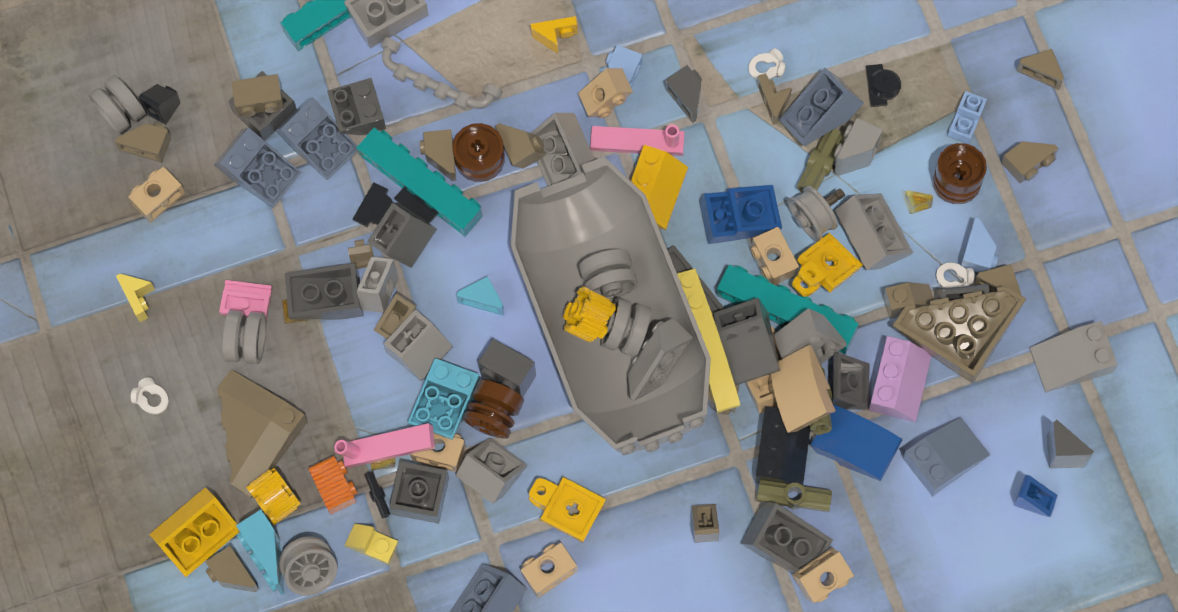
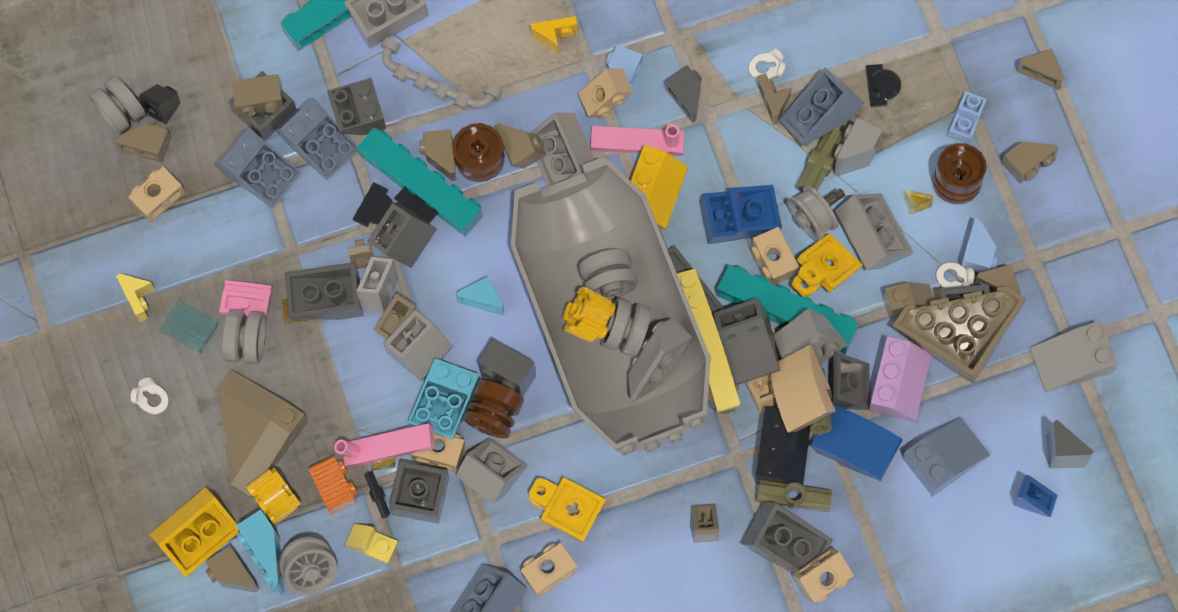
none -> clear light blue plate [160,300,219,353]

